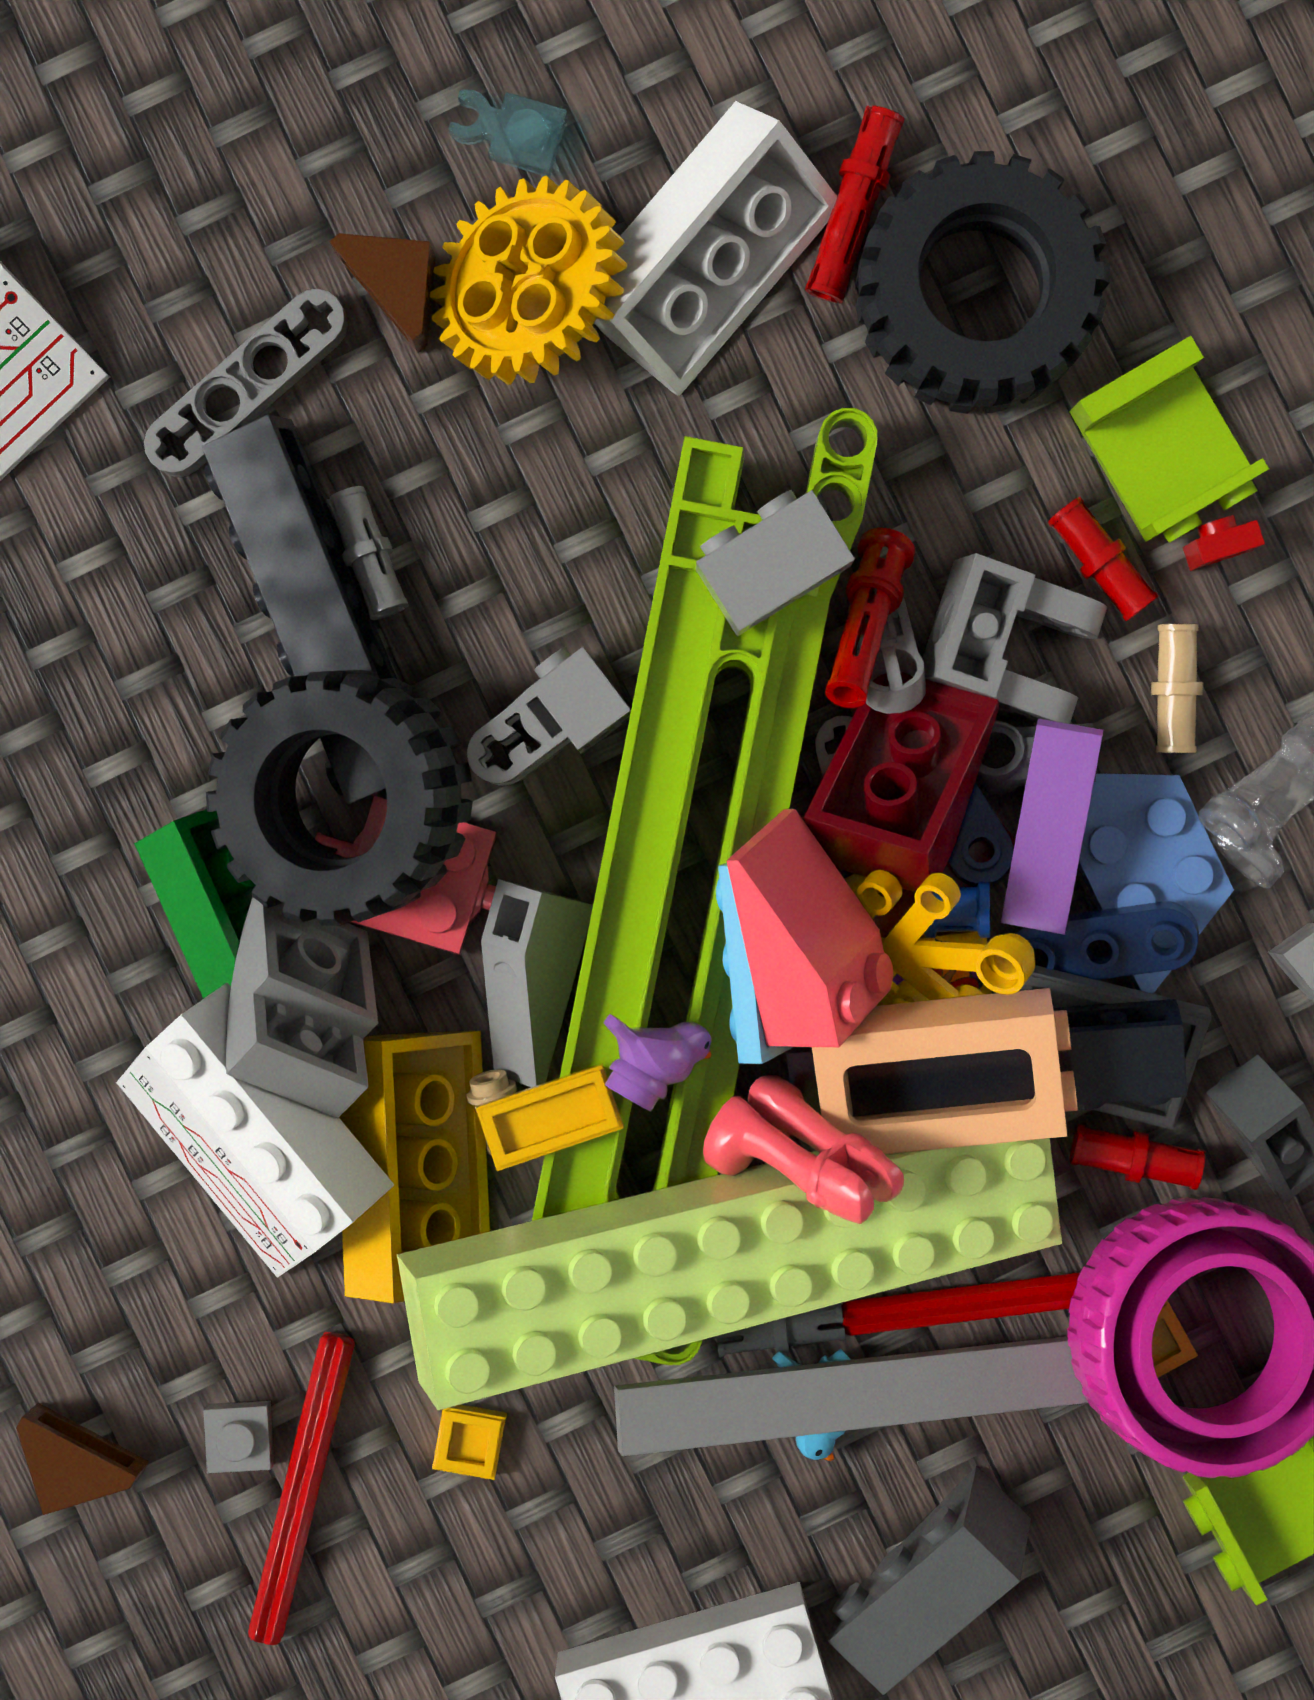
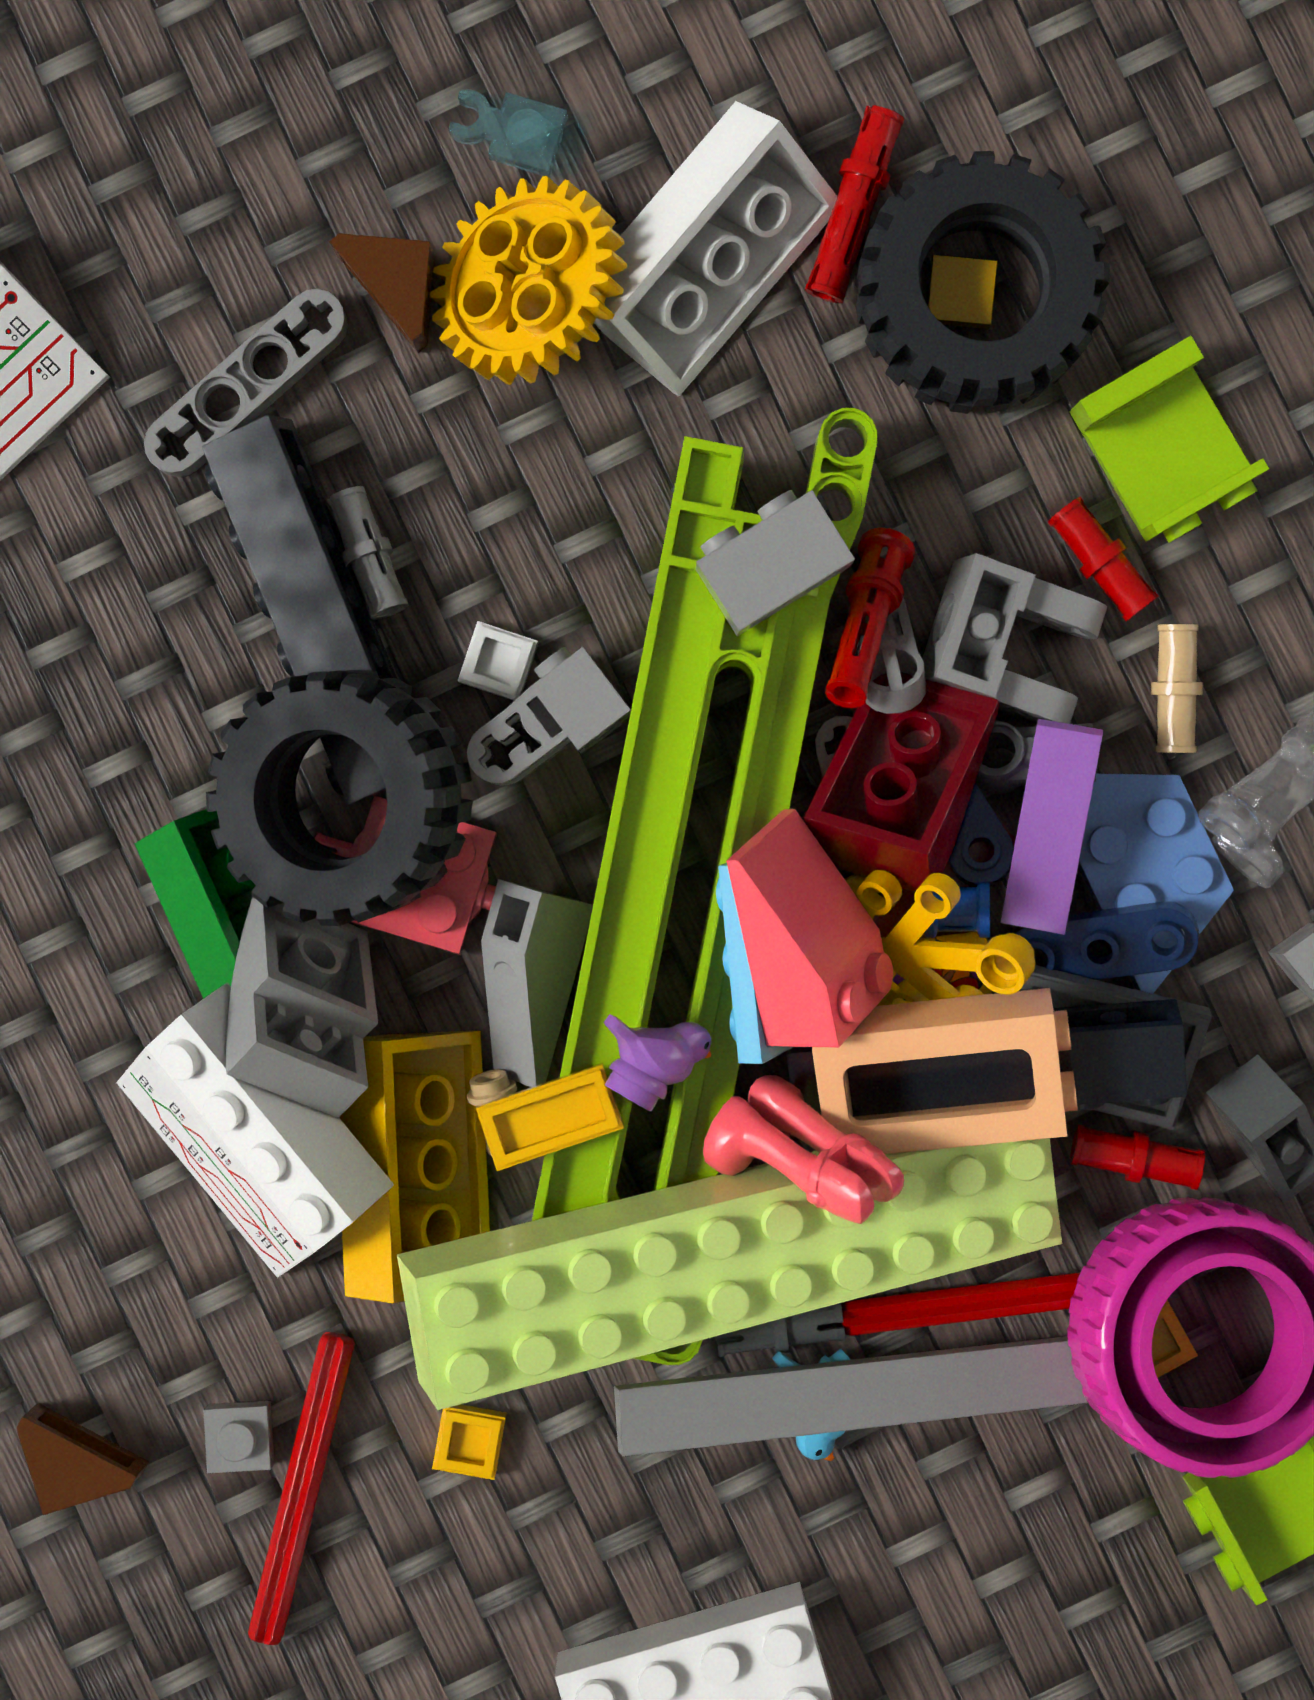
dark grey wedge [828,1466,1031,1695] -> none
red plate [1182,515,1265,571] -> none
none -> white tile [458,621,539,701]
none -> yellow tile [927,255,997,329]

